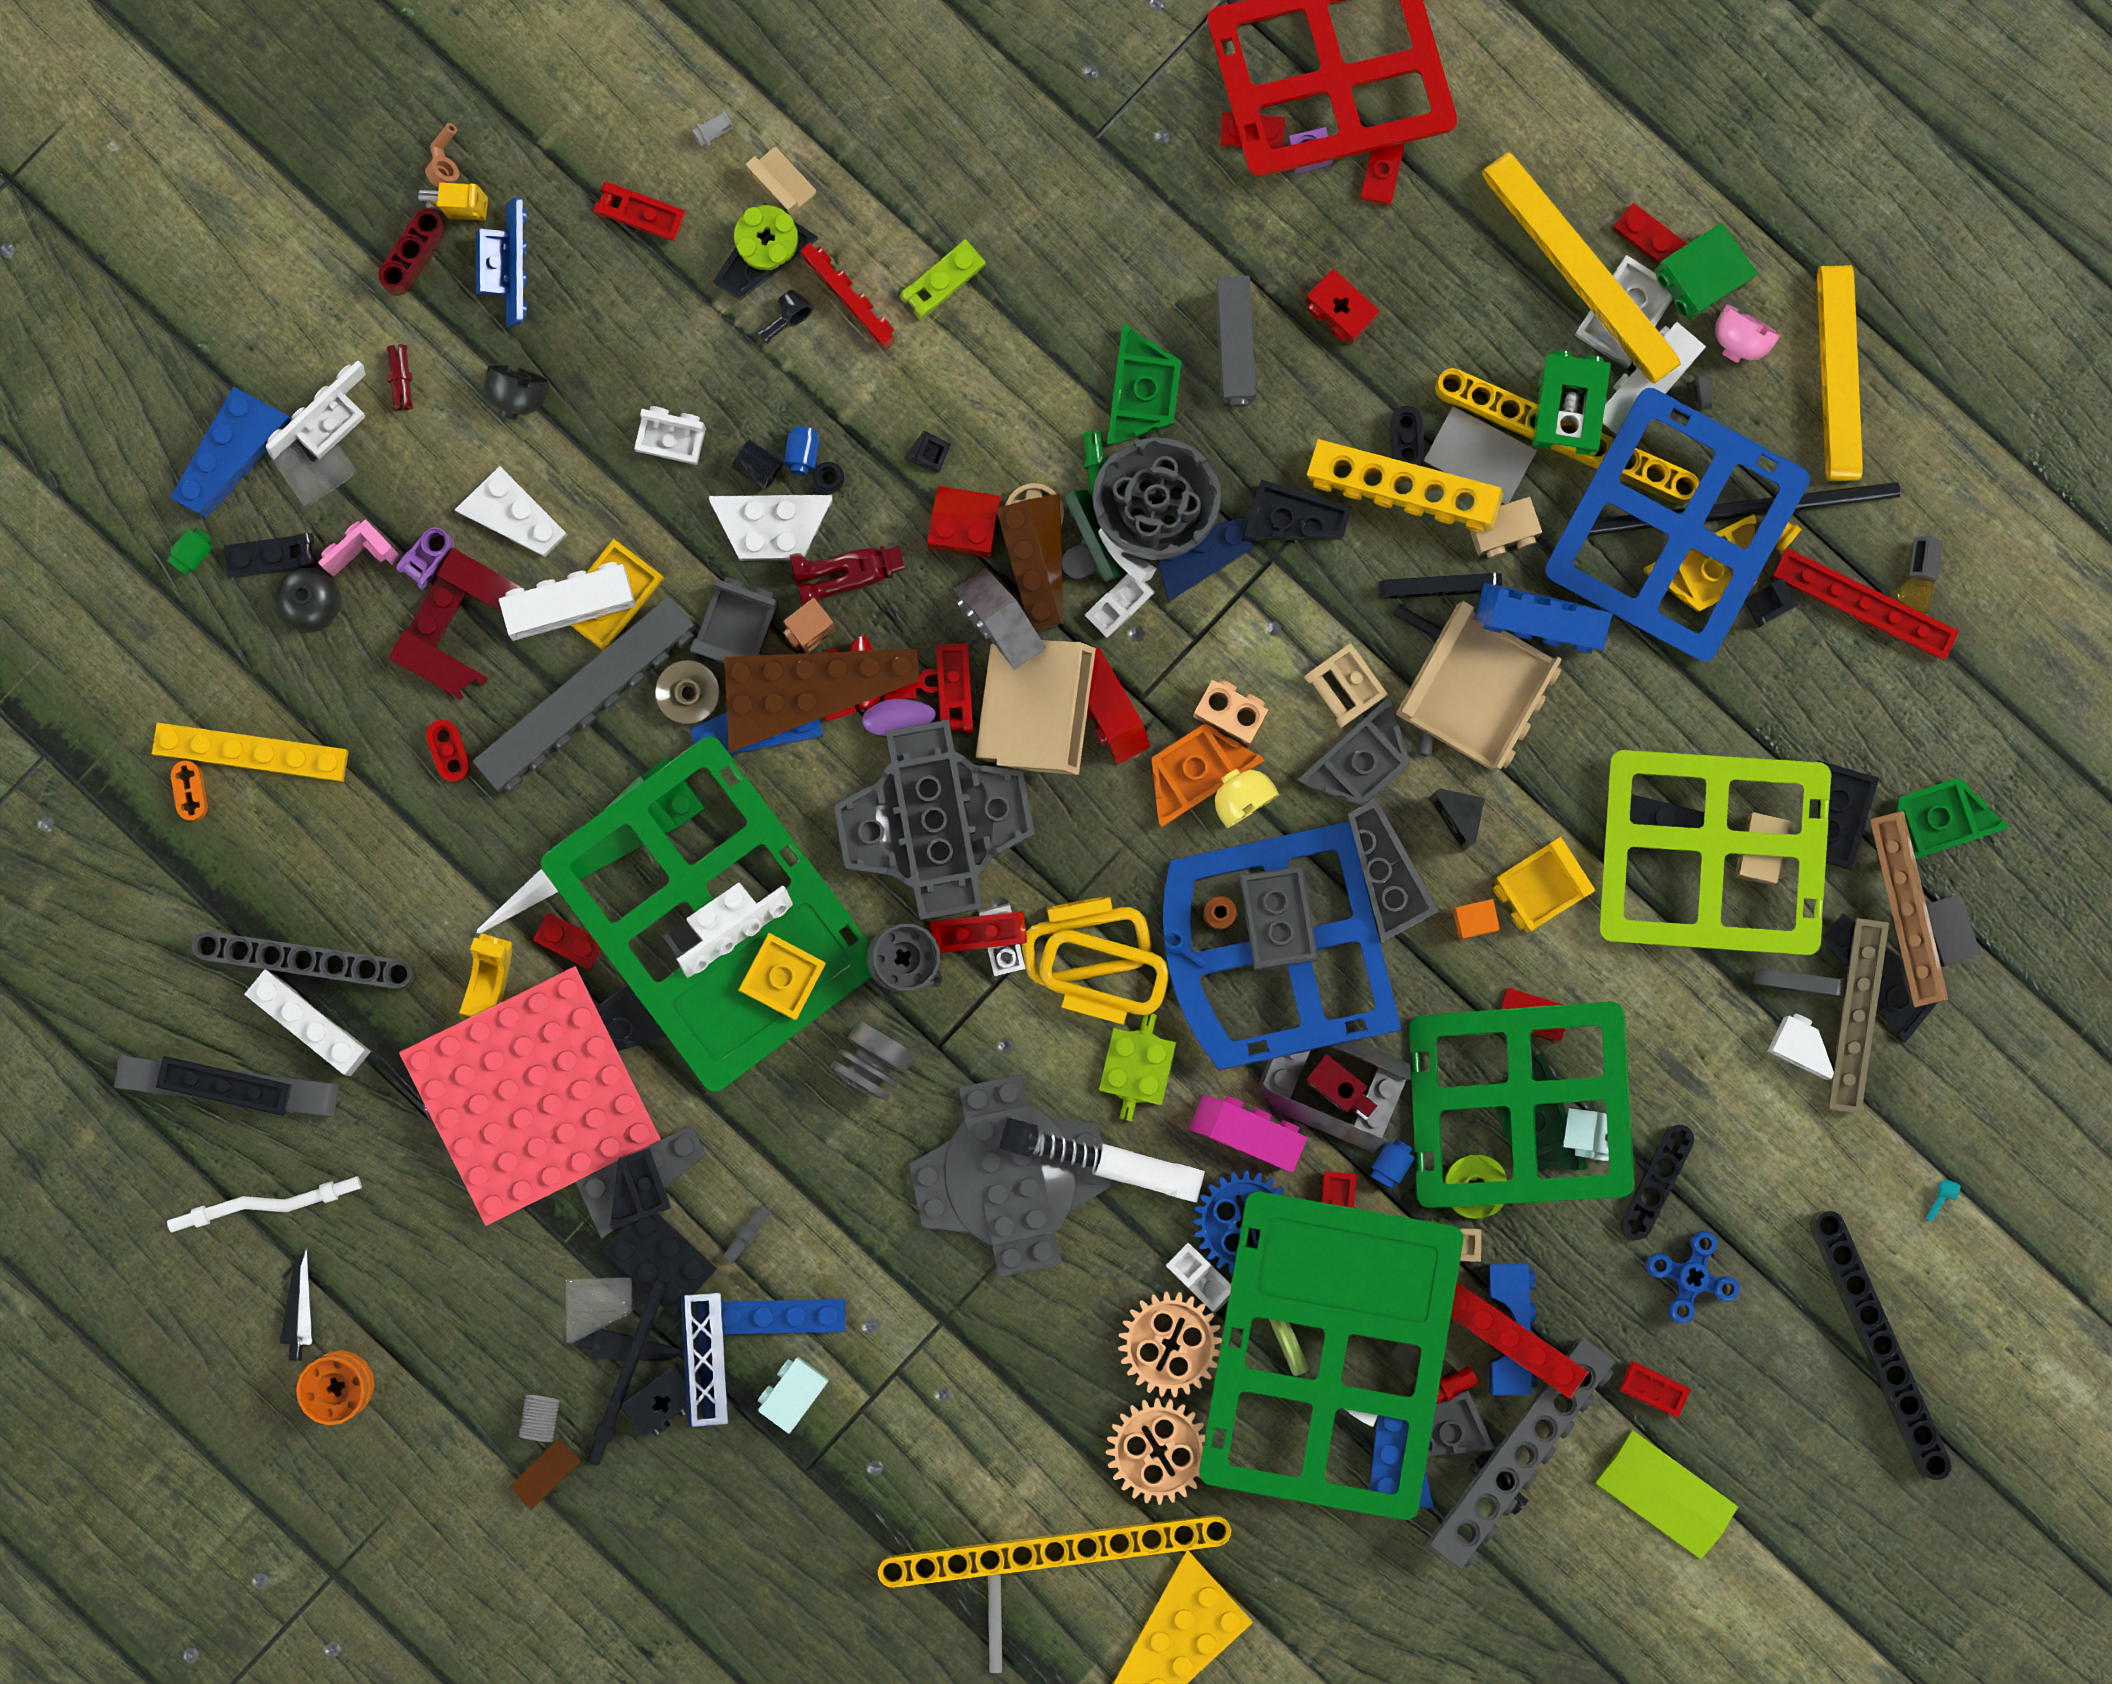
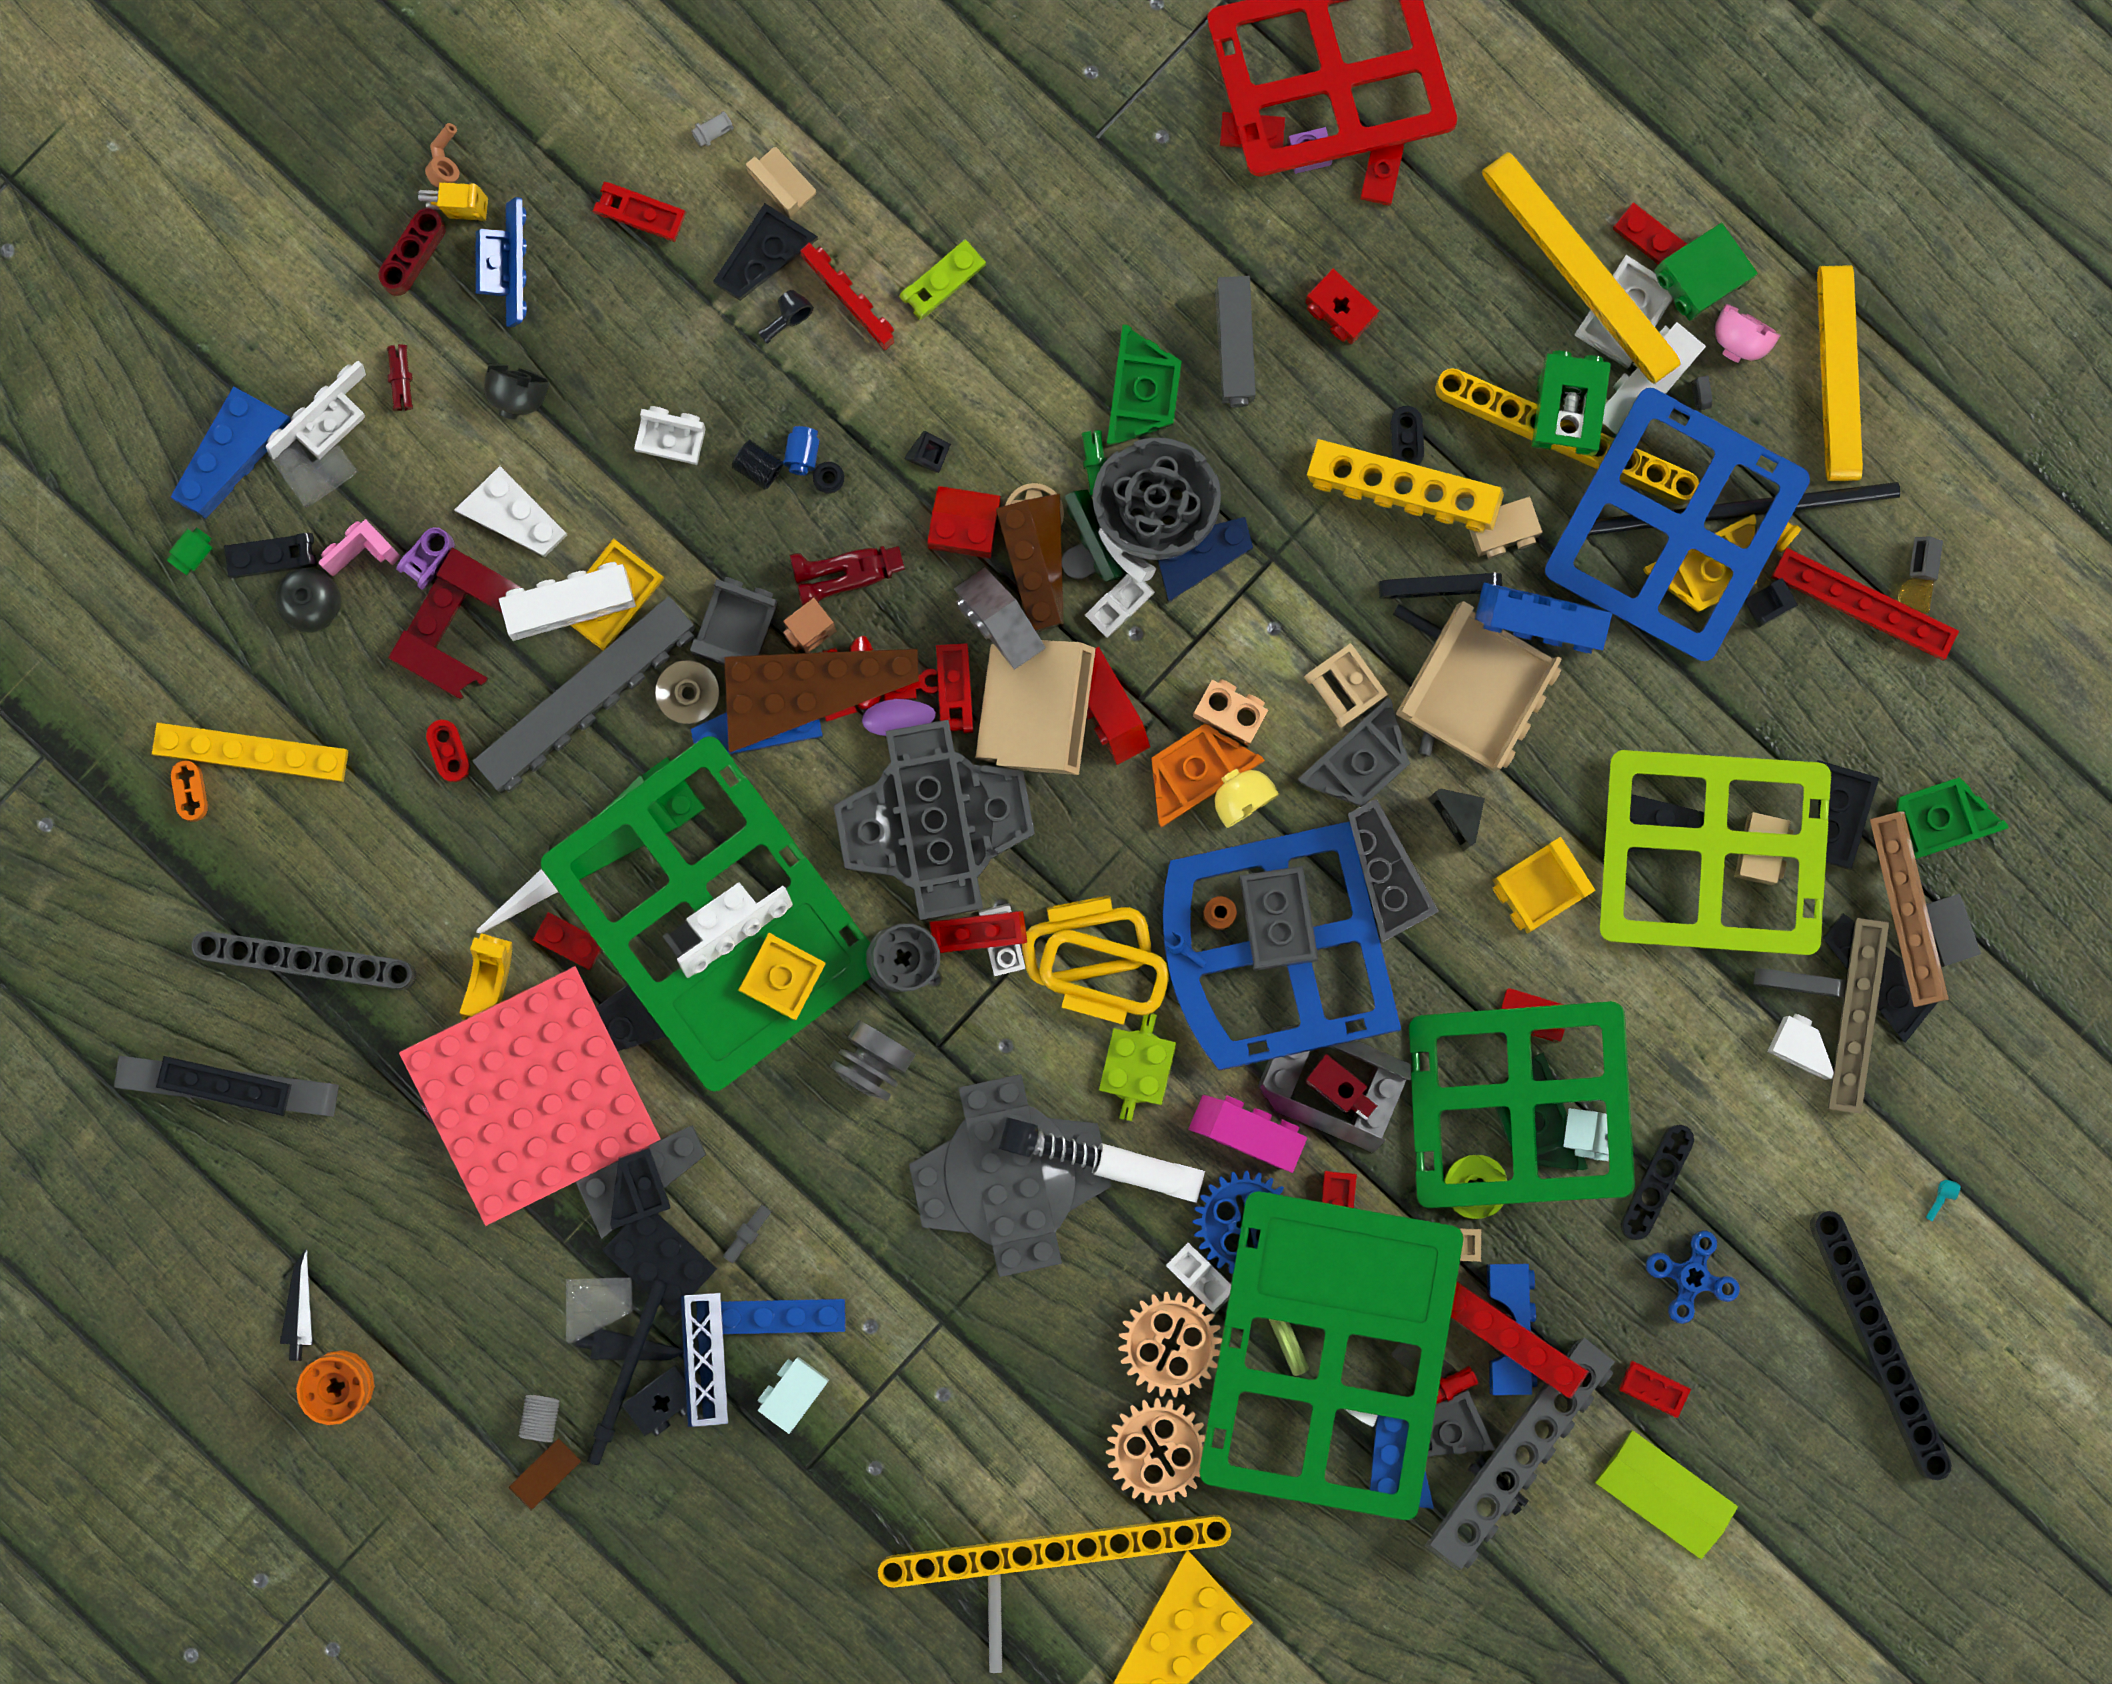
white bar [167,1176,362,1232] -> none
white arch [244,969,371,1076] -> none
white wing [709,495,832,561] -> none
lime plate [734,205,798,270] -> none
black wing [1242,479,1352,541] -> none
blue brick [1370,1139,1415,1190] -> none
light grey tile [1423,406,1537,505] -> none
orange panel [1452,899,1500,941] -> none

